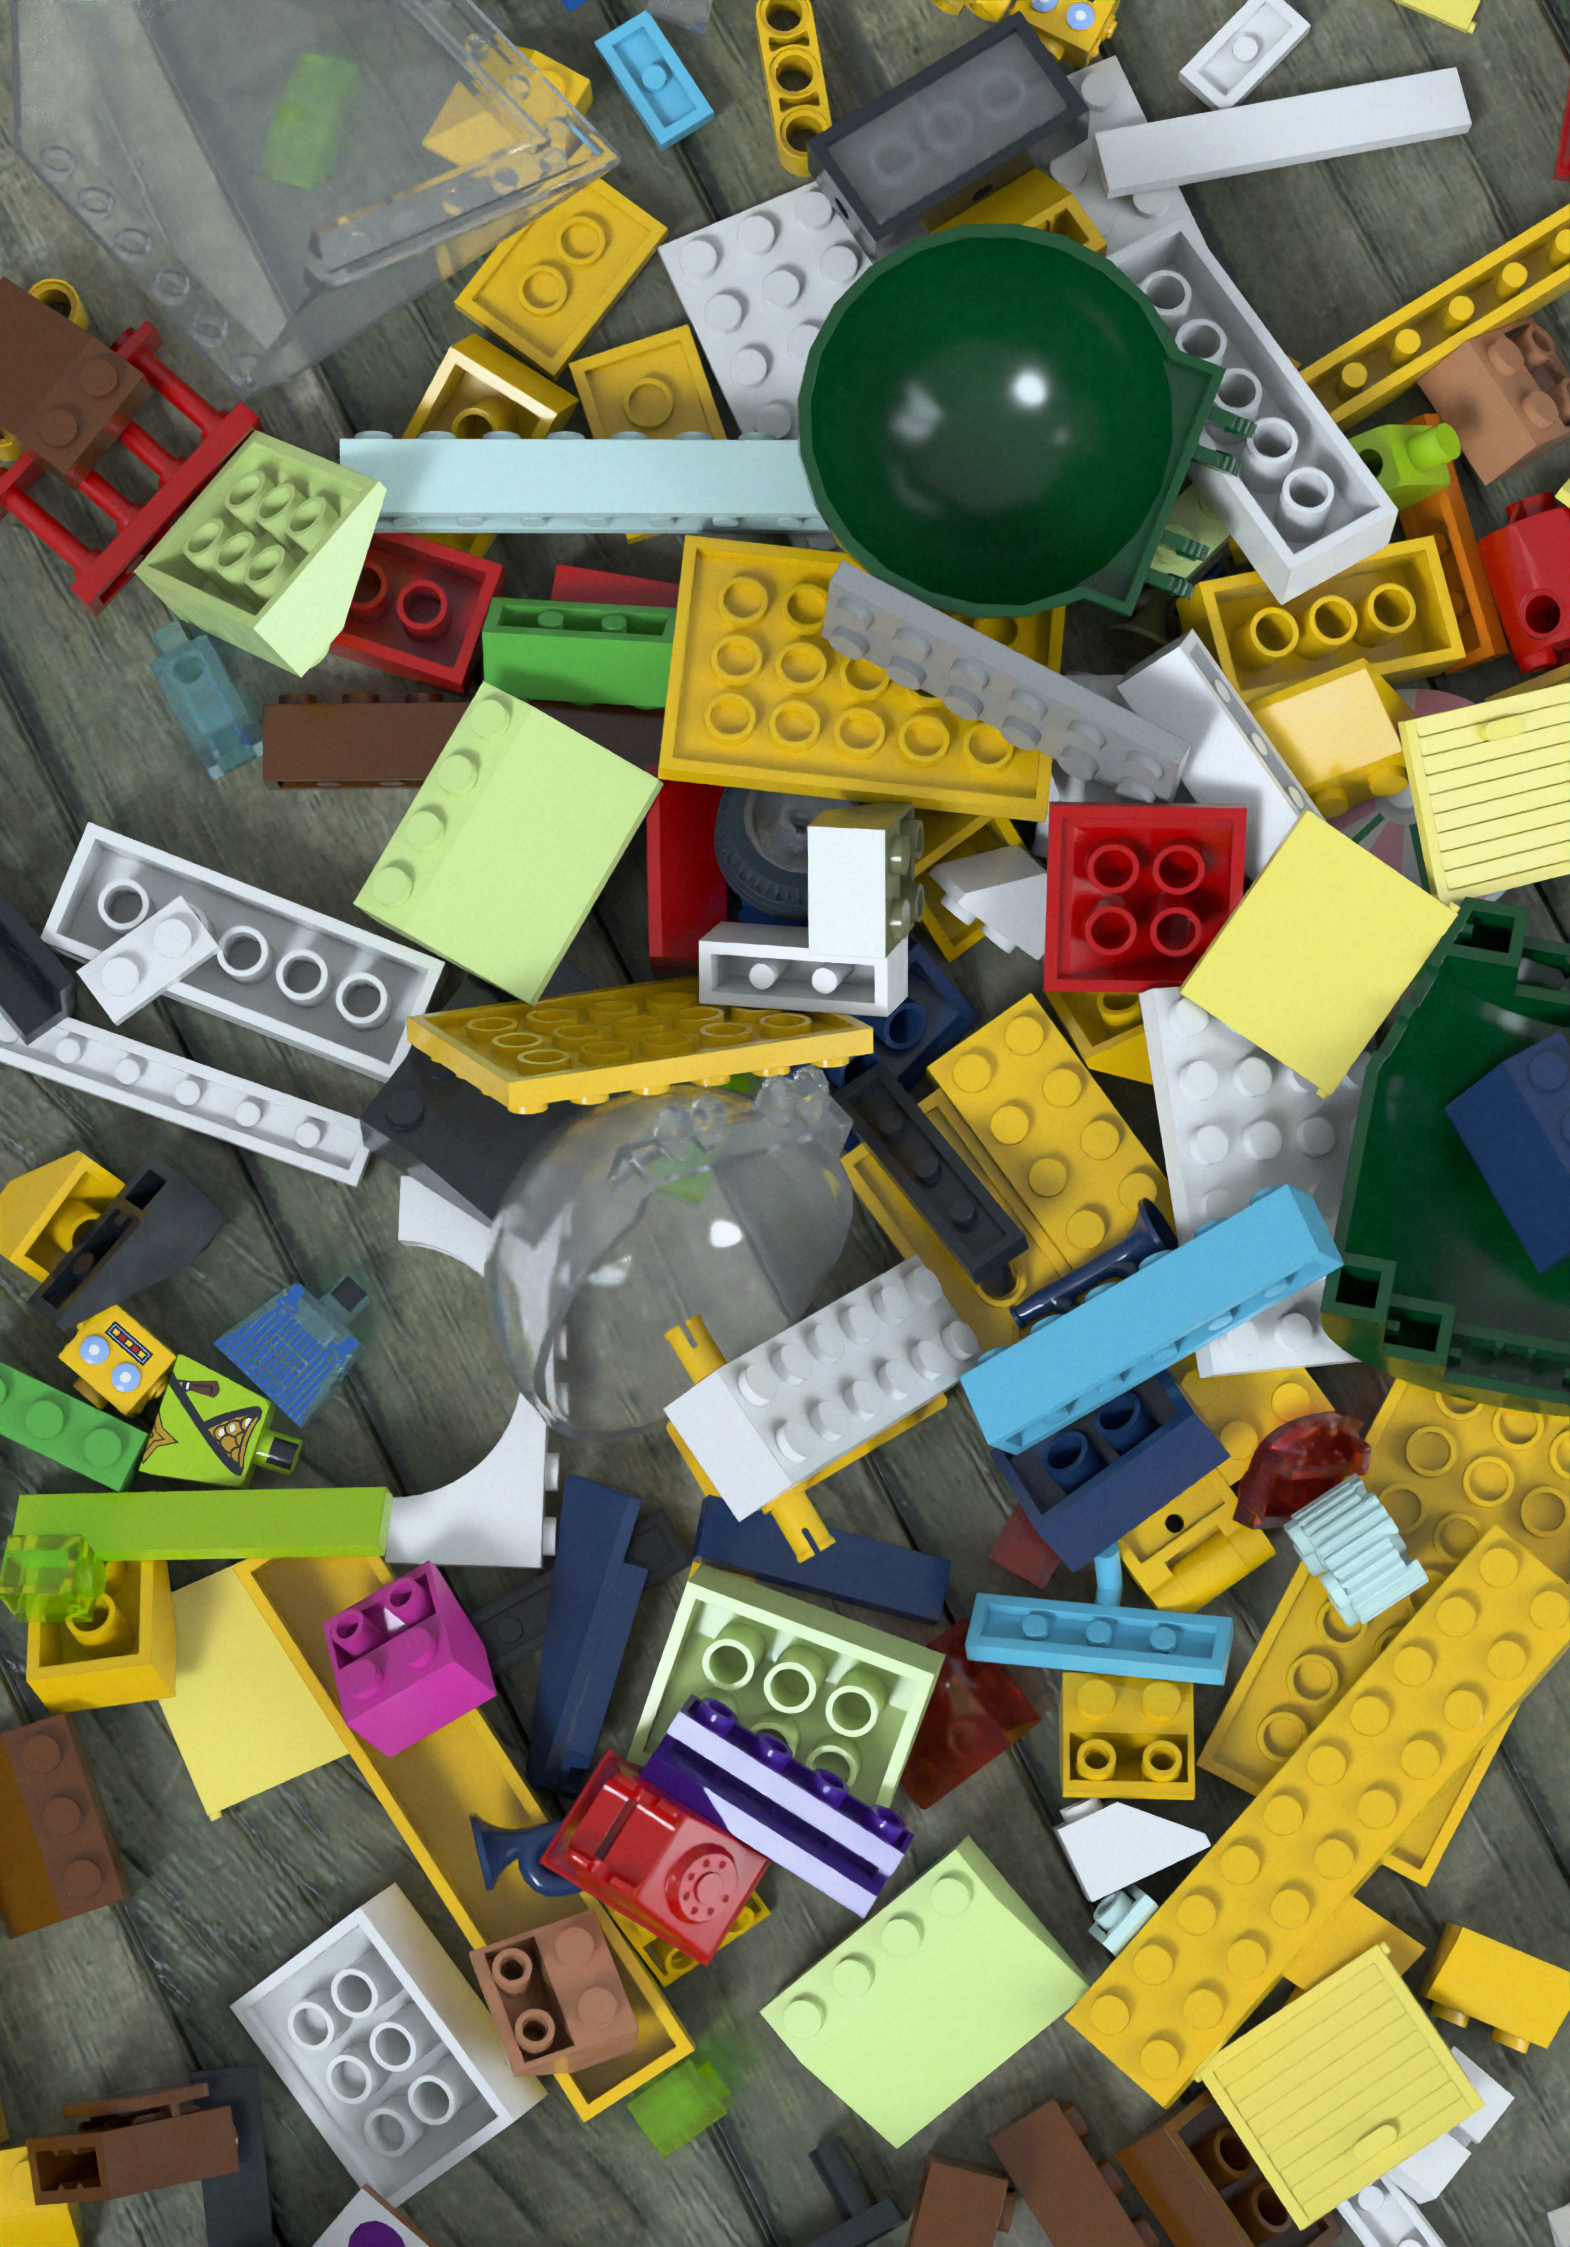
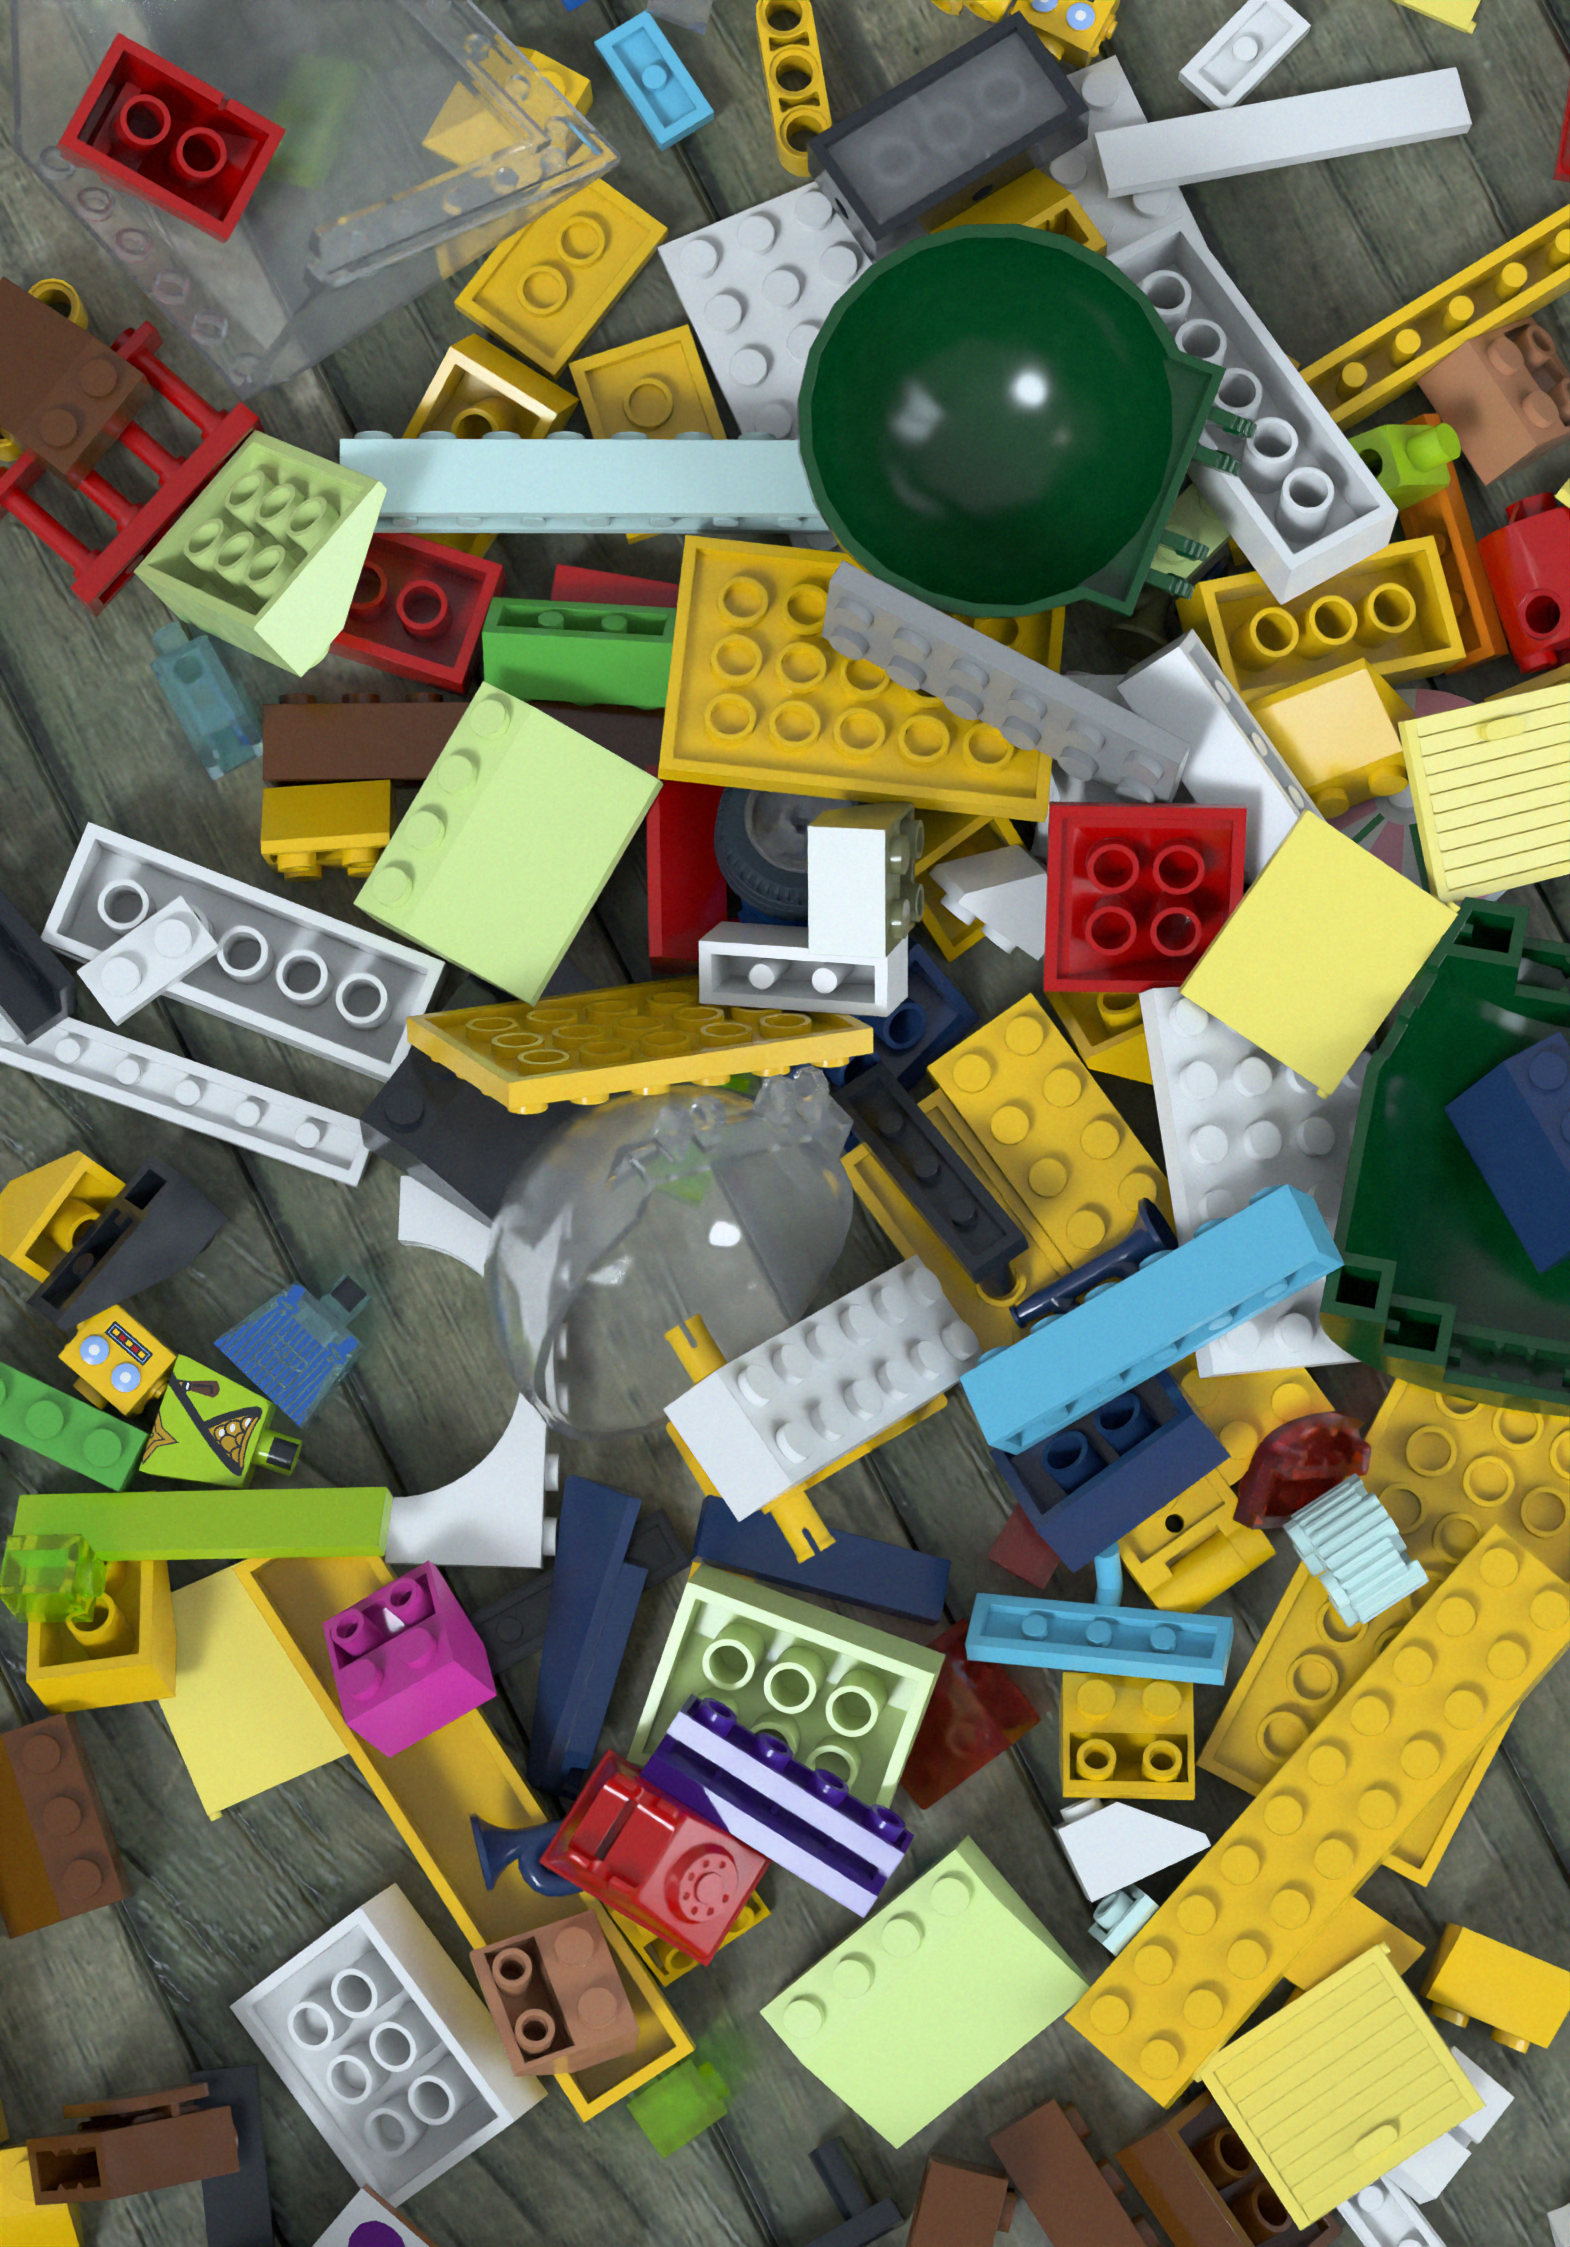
none -> red piece [56,32,286,244]
none -> yellow slope [261,779,398,882]

